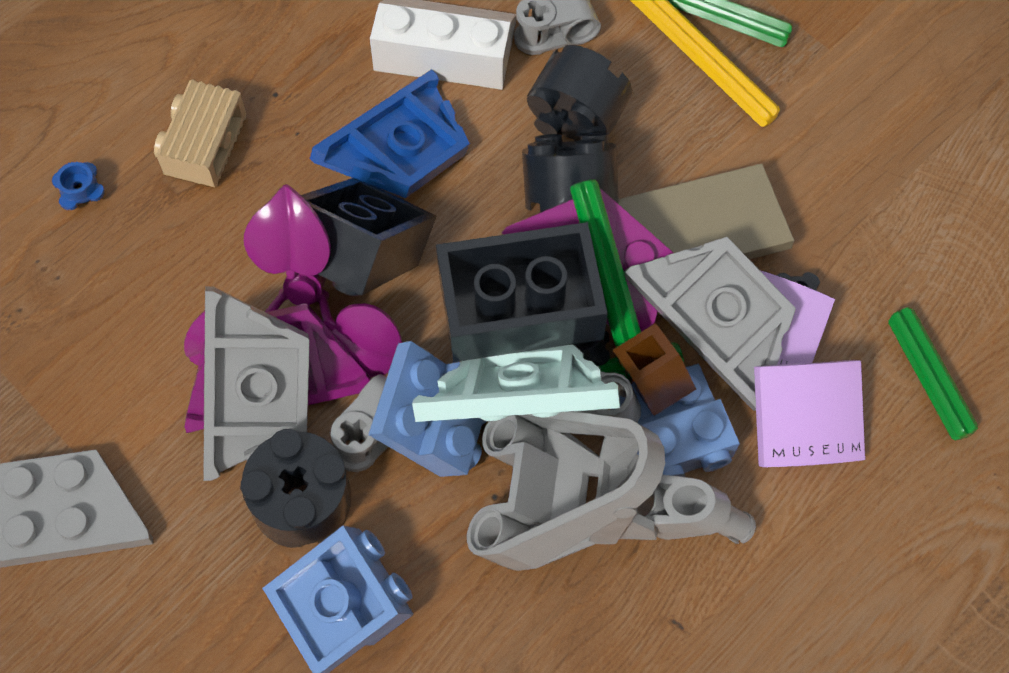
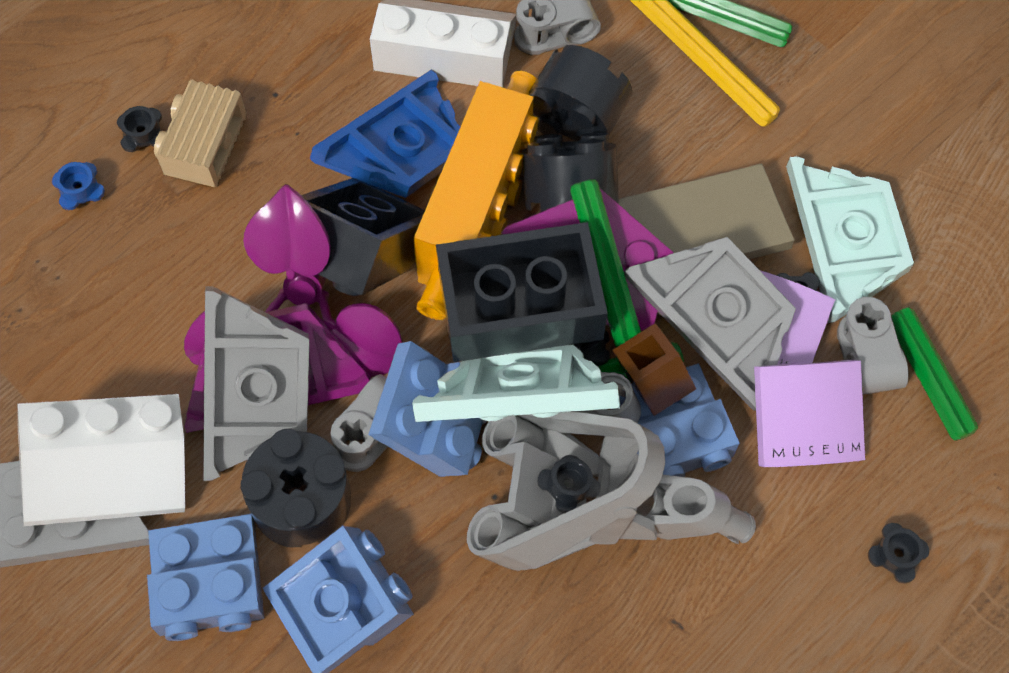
none -> white slope [18,394,185,526]
none -> black plate [117,106,162,152]
none -> medium blue plate [147,514,264,641]
none -> light orange brick [414,71,539,320]
none -> black plate [537,455,600,513]
none -> light aqua wing [786,156,914,323]
none -> light grey piece [837,297,908,395]
none -> black plate [868,523,930,584]

